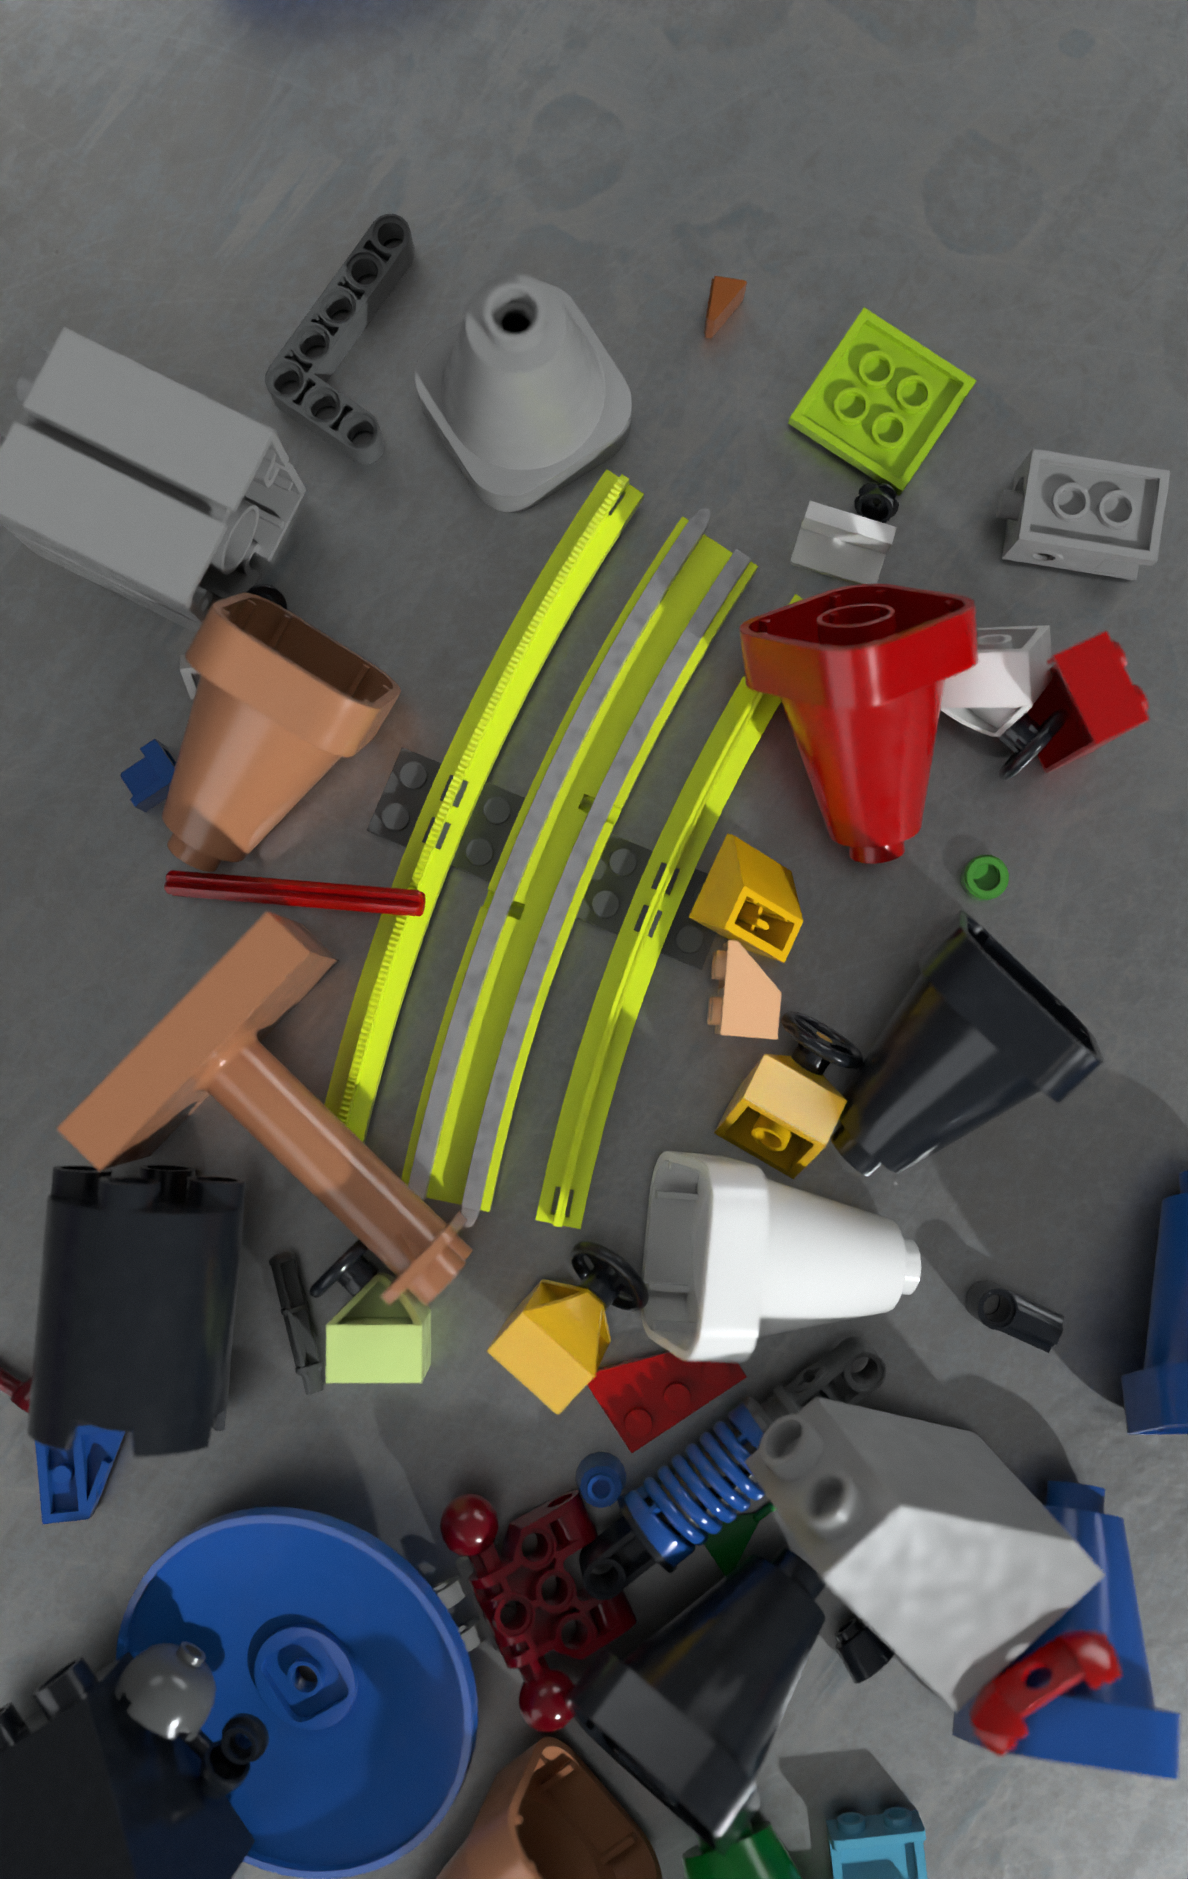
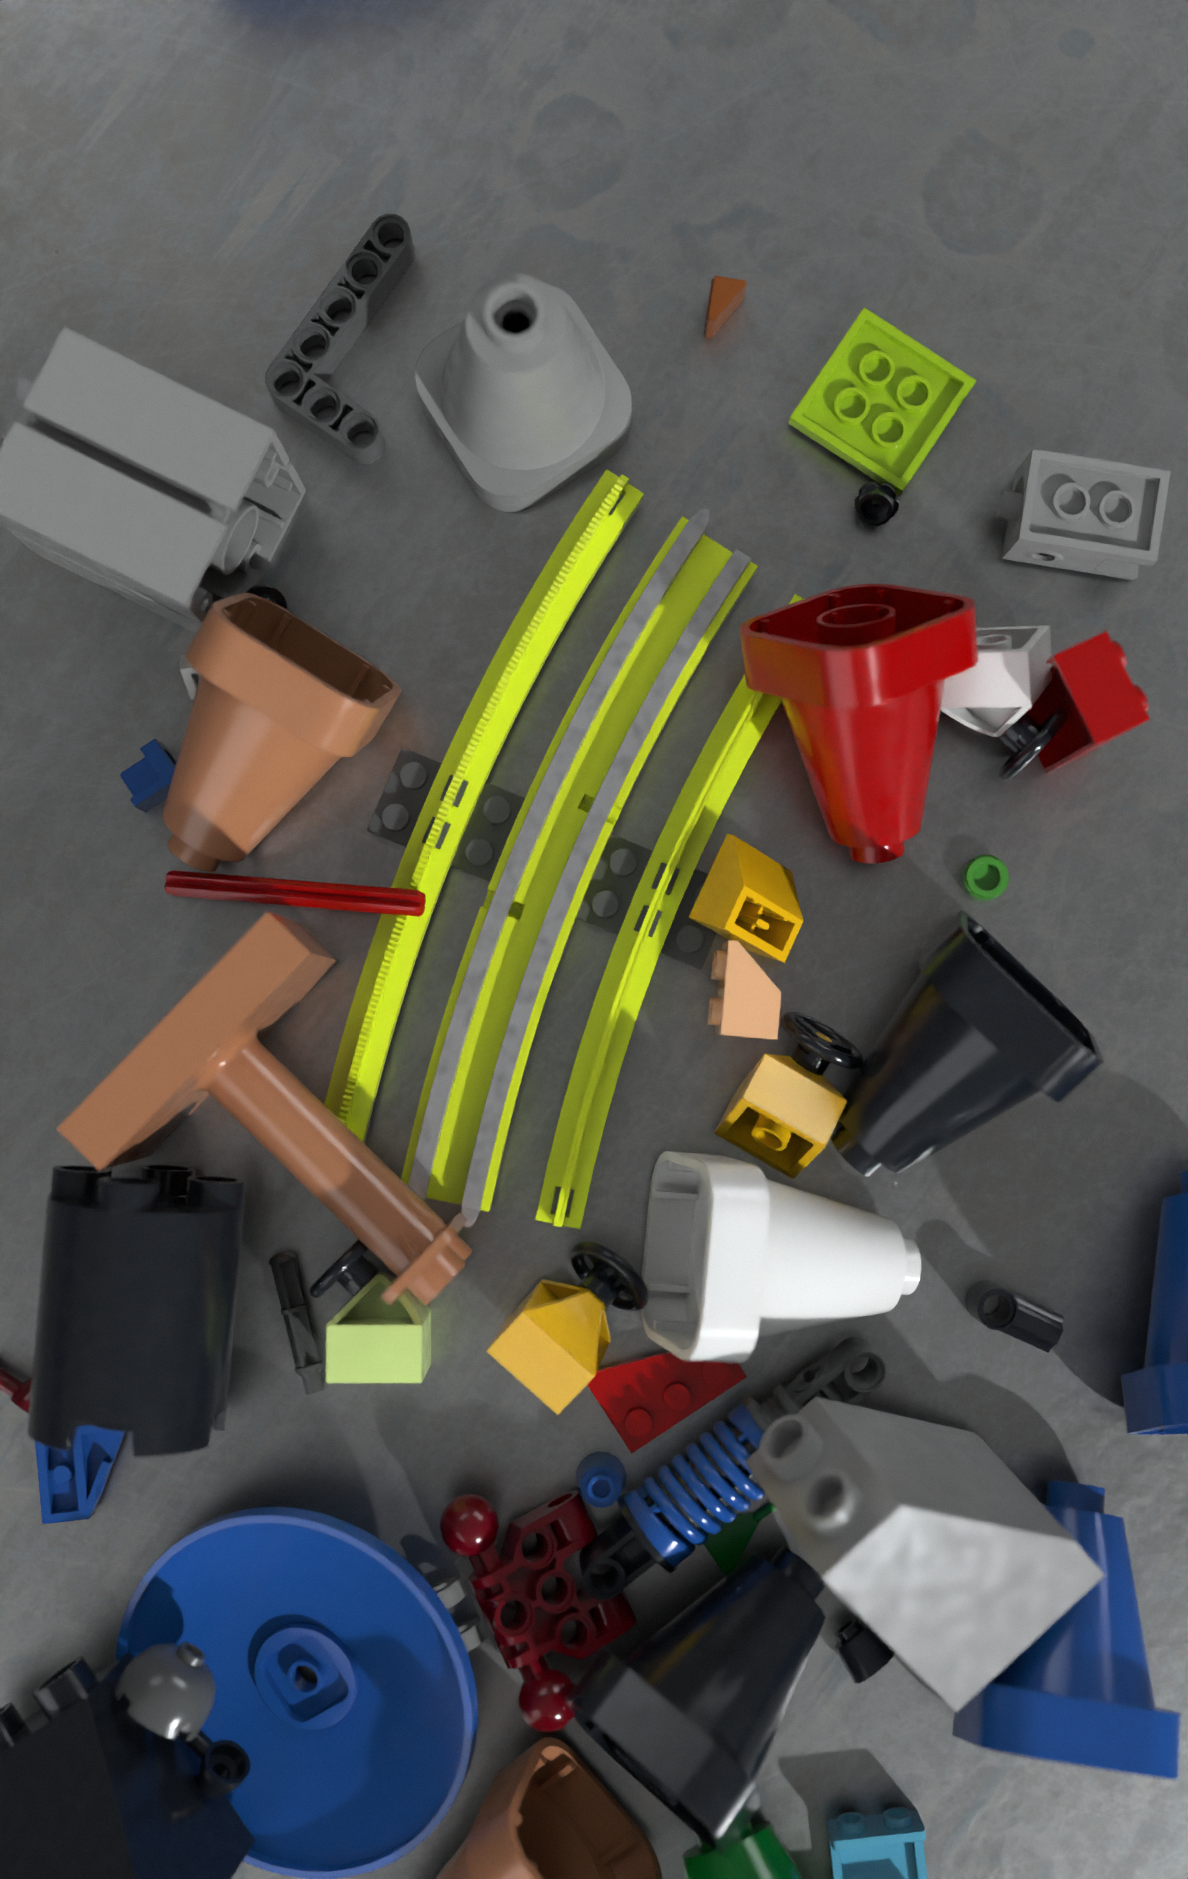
black plate [221,1713,269,1765] -> none
white panel [790,501,897,585] -> none
red piece [970,1630,1122,1756] -> none

